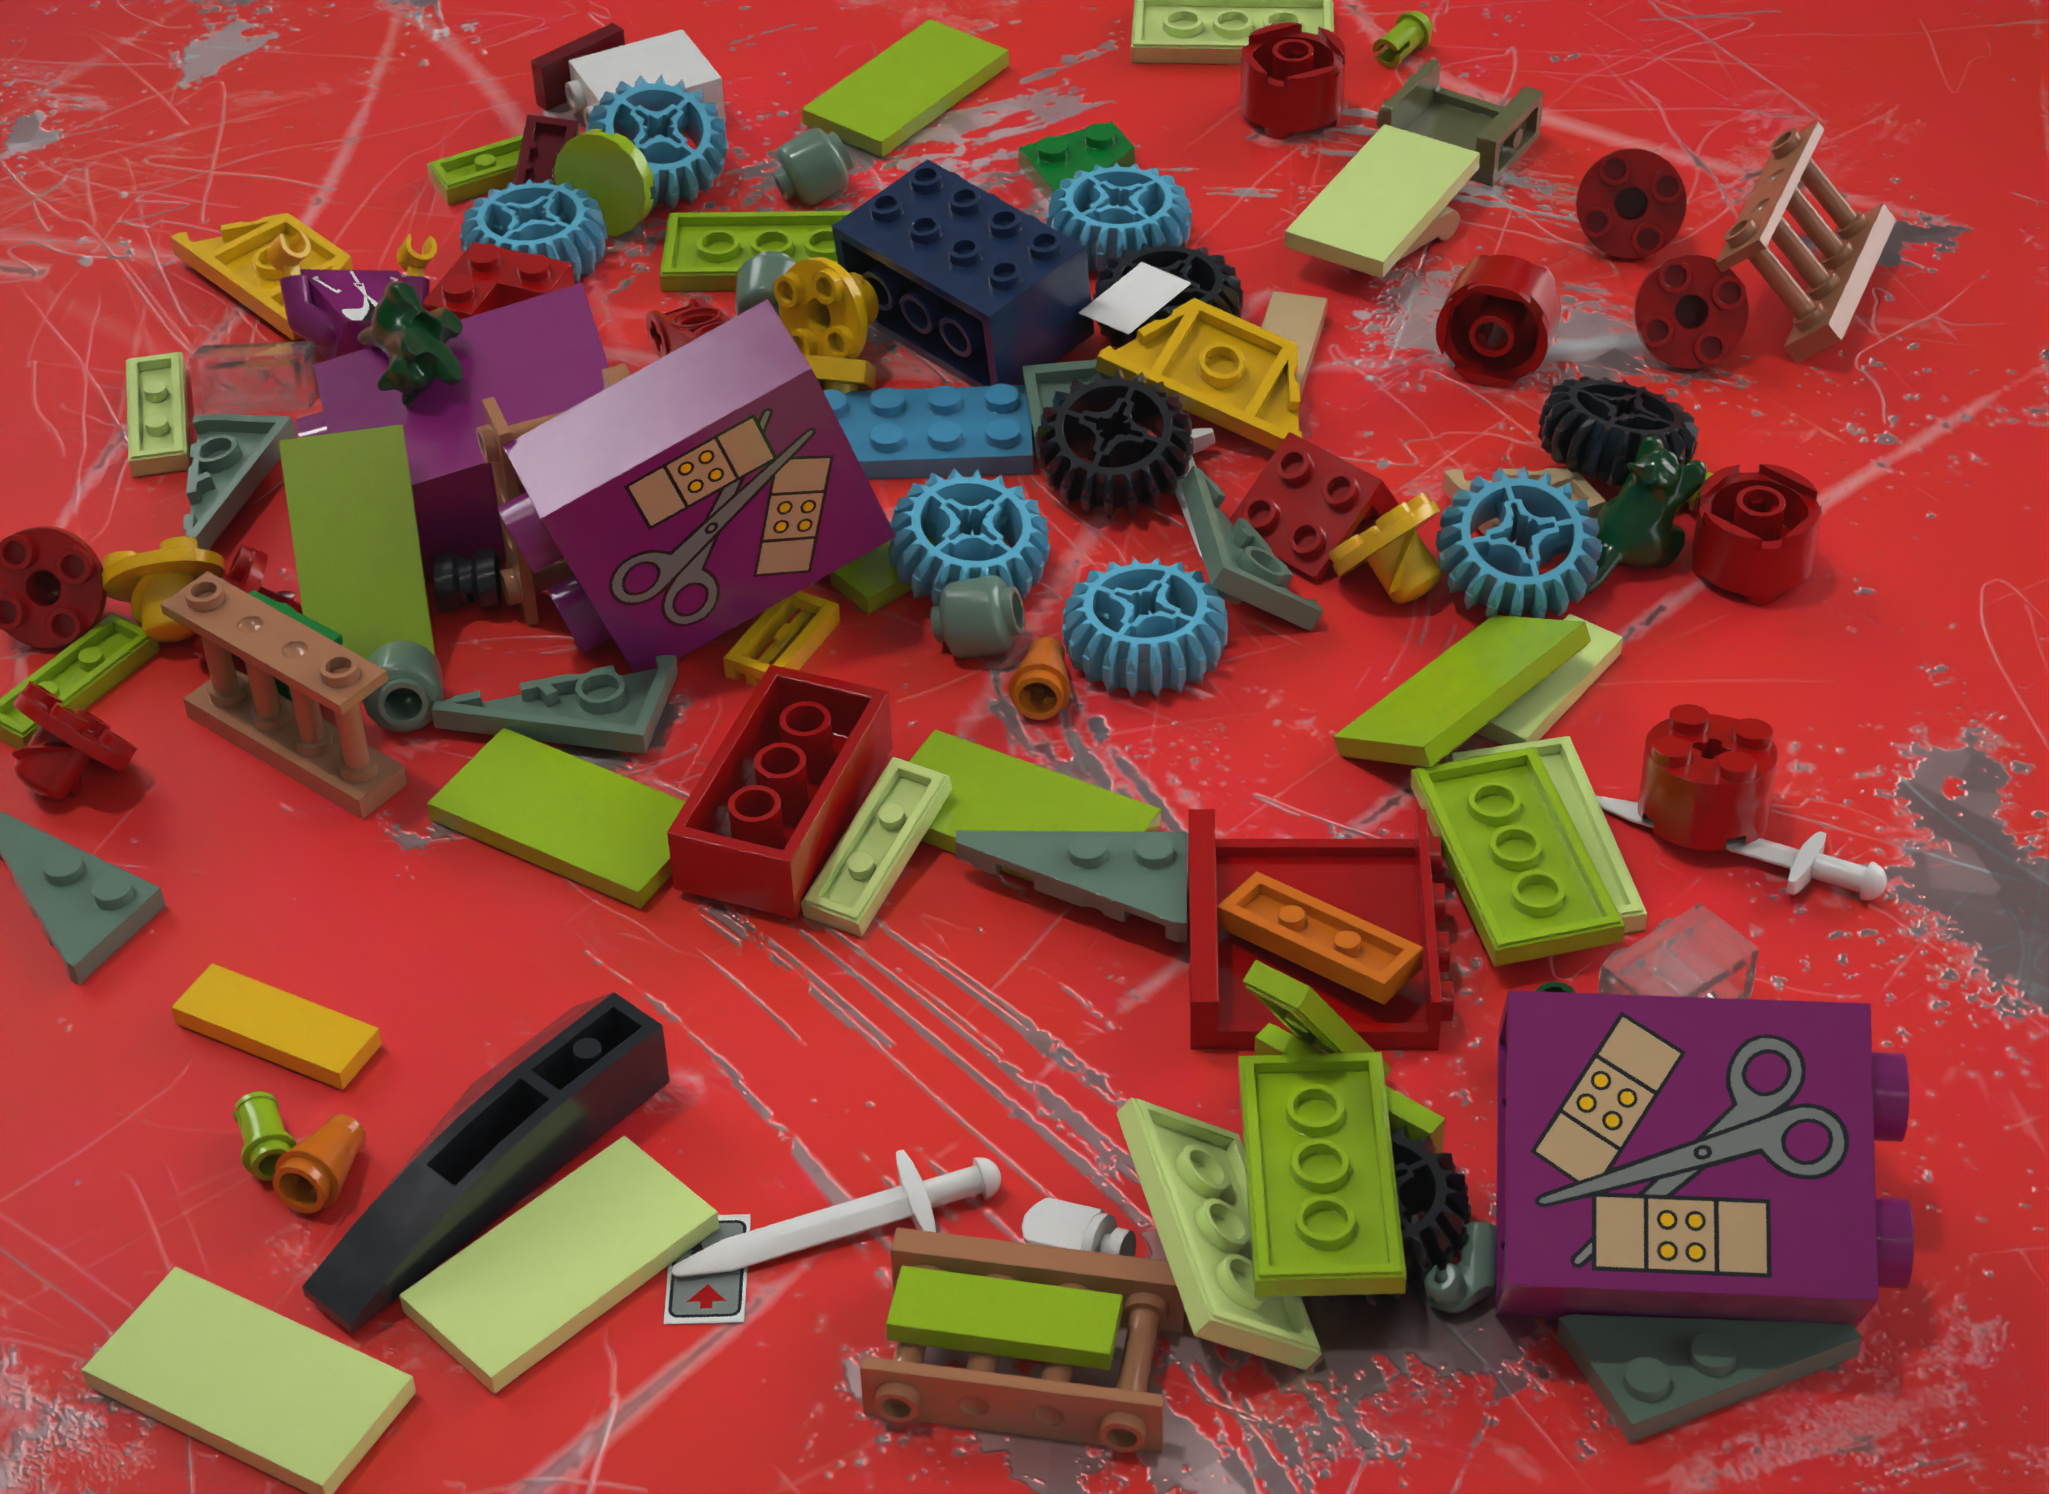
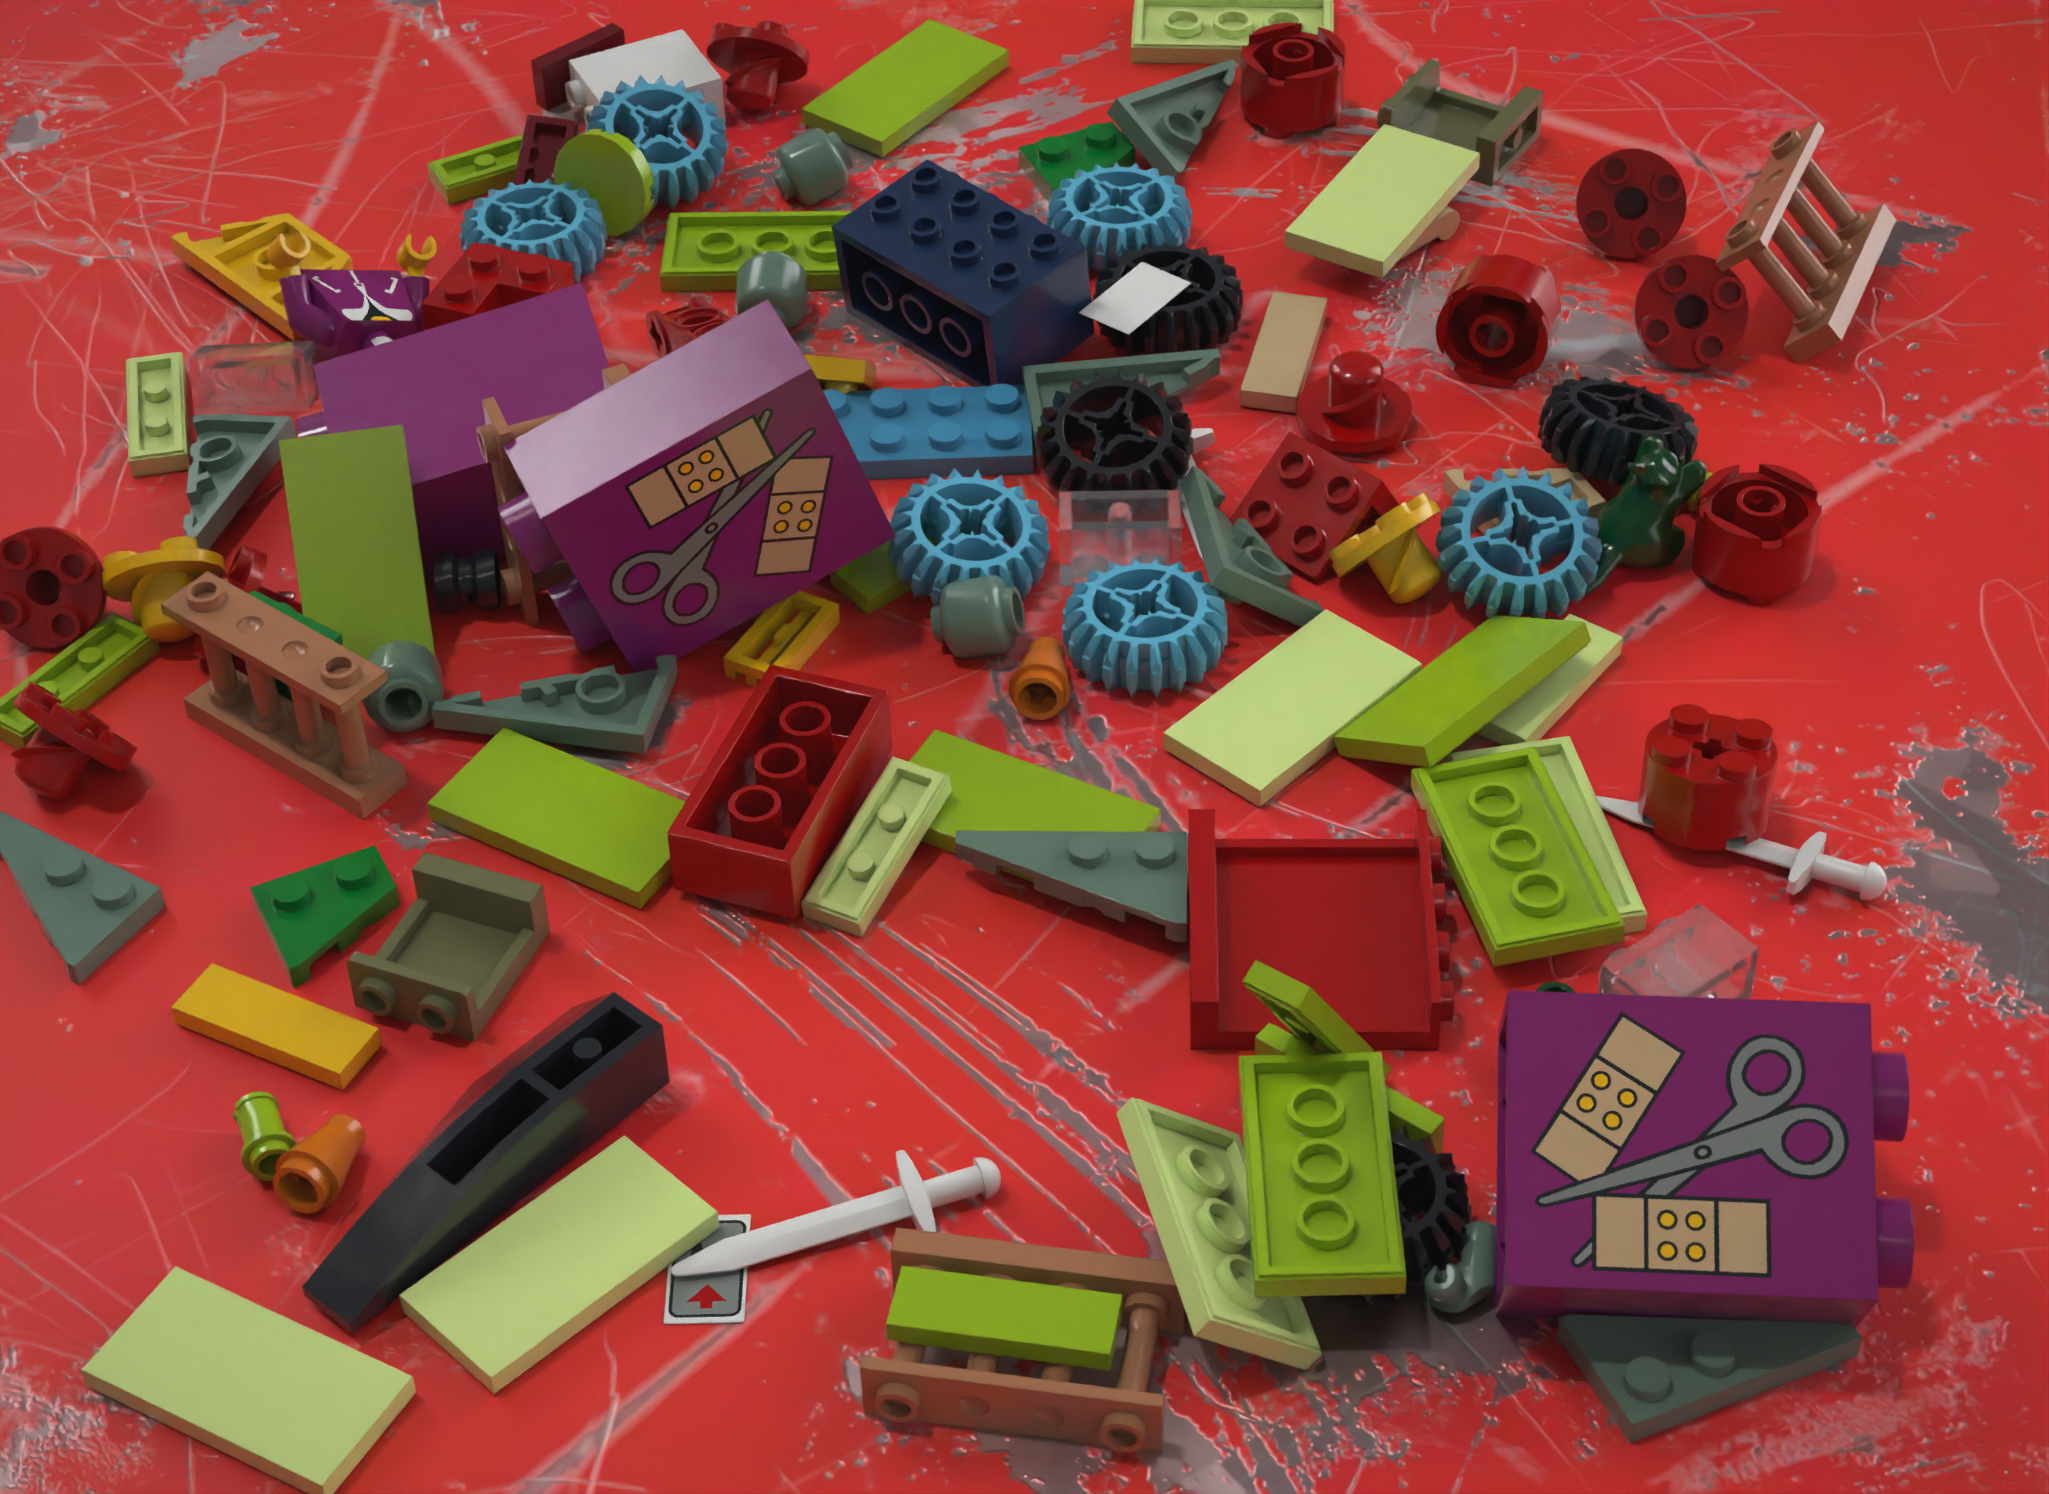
dark green animal [357,281,463,405] -> none
yellow plate [773,257,879,359] -> none
white arm [1022,1198,1136,1257] -> none
yellow wing [1095,298,1302,451] -> none
orange plate [1217,871,1423,1005] -> none
lime pin [1373,11,1433,68] -> none
none -> green wing [250,845,400,988]
none -> olive panel [346,852,550,1042]
none -> red plate [707,21,809,112]
none -> clear brick [1059,490,1182,586]
none -> sand green wing [1107,58,1239,182]
none -> yellowish green tile [1163,609,1422,807]
none -> red plate [1296,351,1412,455]

